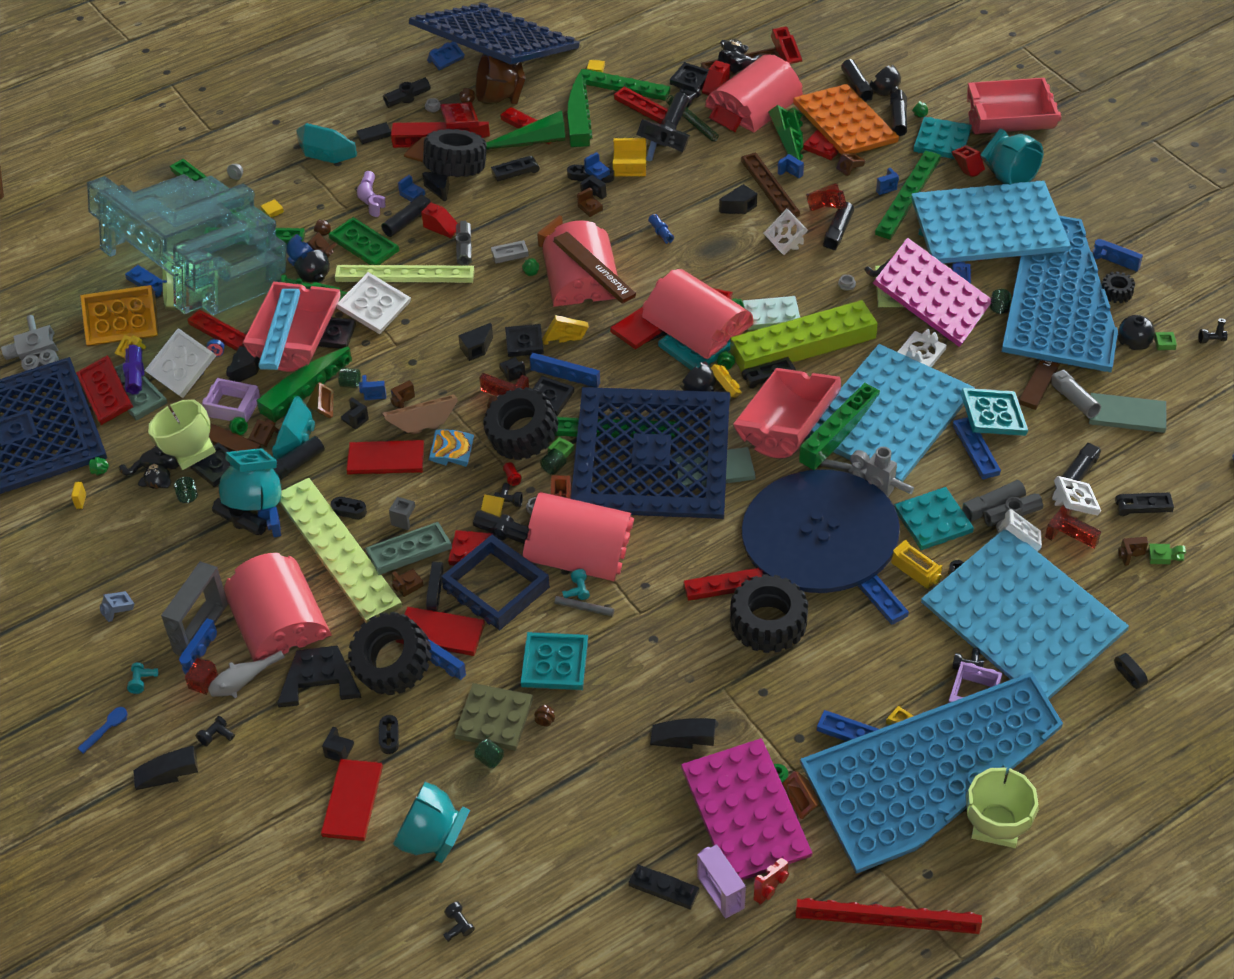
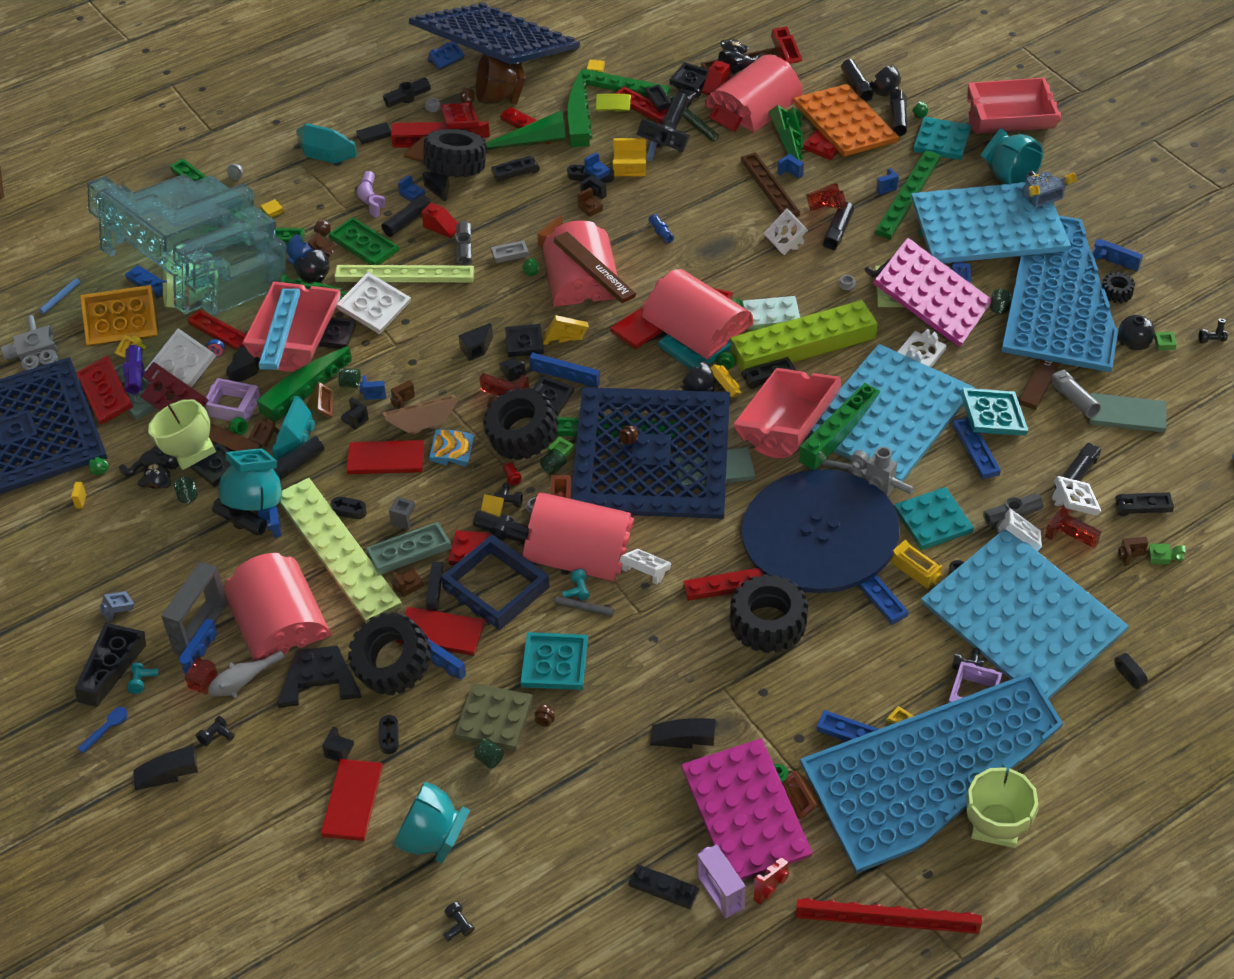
black slope [719,184,757,214] -> none
reddish brown bracket [836,153,866,176] -> none
red slope [952,145,985,177] -> none
dark grey piece [962,480,1026,522] -> none
none -> medium blue bar [39,278,80,314]
none -> black wedge [75,623,146,707]
none -> dark red hinge [140,362,209,423]
none -> neon yellow slope [596,94,631,112]
none -> reddish brown plate [619,426,639,444]
none -> white piece [619,549,671,585]
none -> black tile [645,85,671,111]
none -> torso [1023,171,1077,208]

